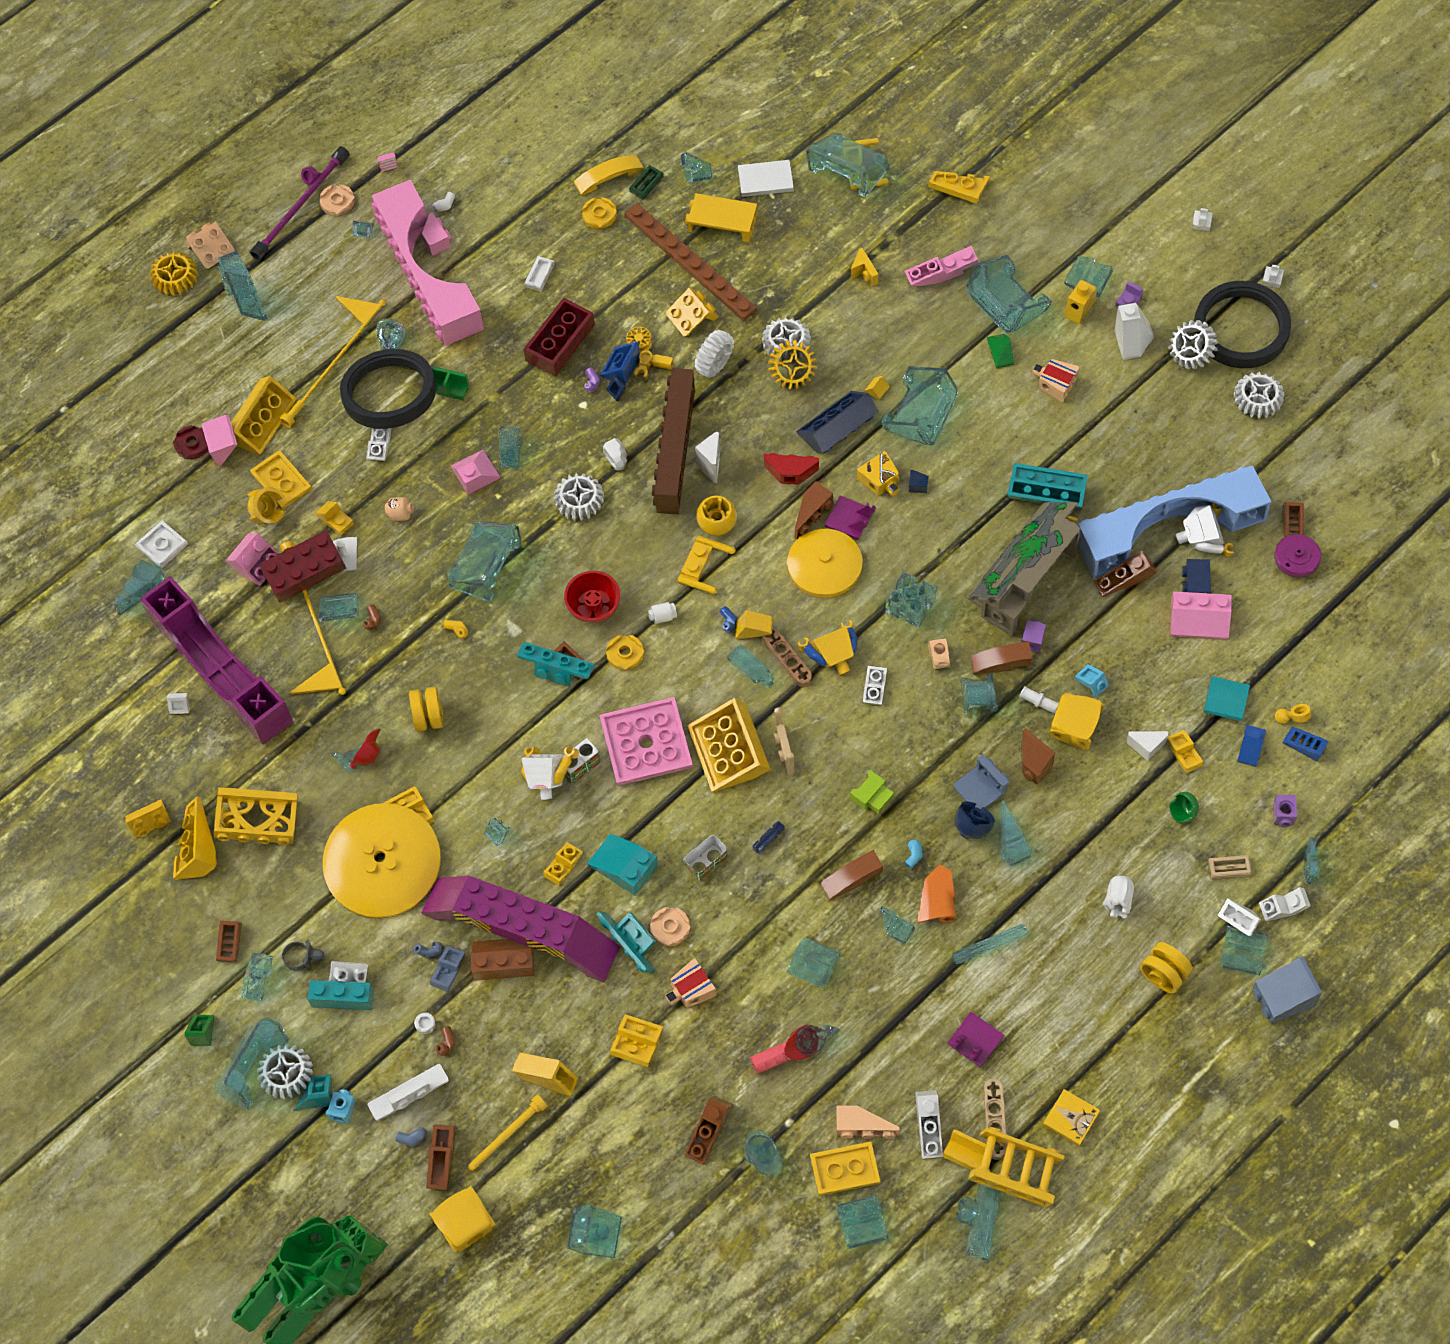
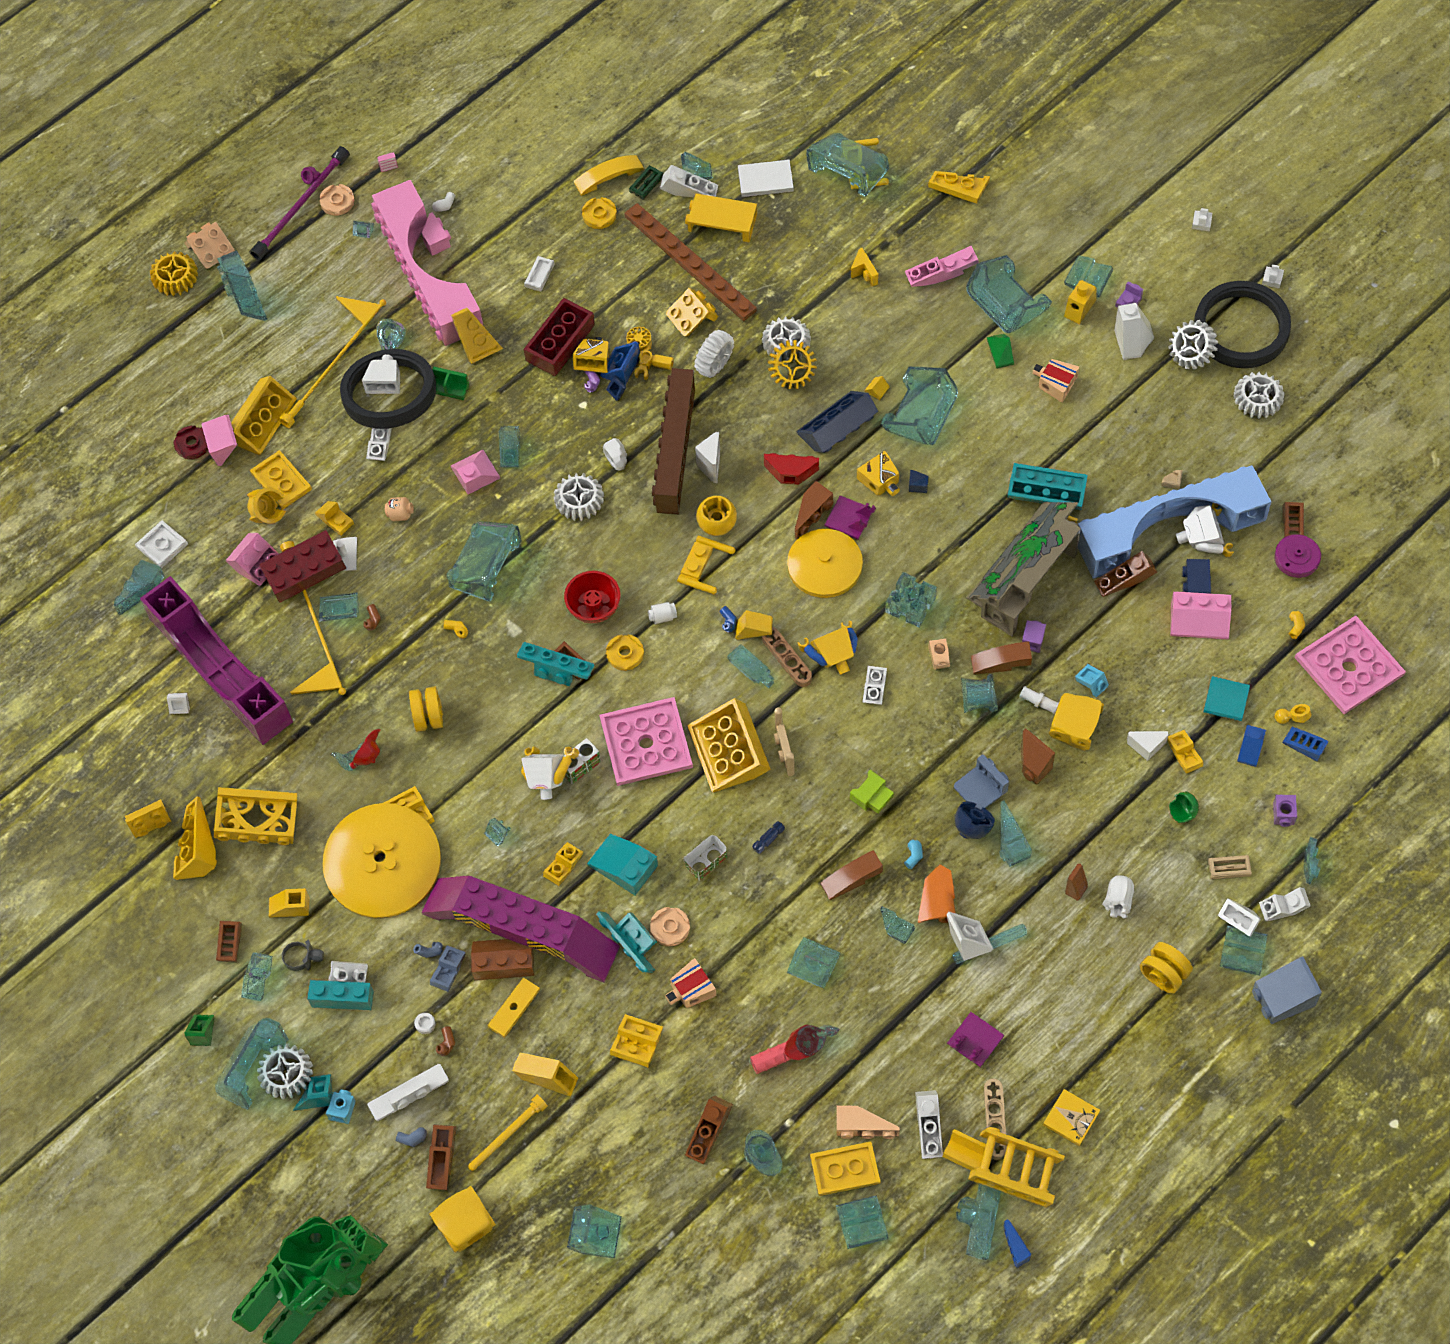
none -> yellow slope [269,888,310,918]
none -> white torso [362,355,400,394]
none -> yellow wing [451,308,503,364]
none -> yellow tile [487,977,540,1038]
none -> yellow torso [573,337,609,373]
none -> white slope [660,165,718,198]
none -> white slope [947,912,993,961]
none -> blue slope [1003,1219,1031,1268]
none -> dark orange slope [1065,863,1088,901]
none -> tan tile [1161,470,1183,489]
none -> yellow arm [1289,611,1305,639]
none -> bright pink piece [1295,616,1406,714]

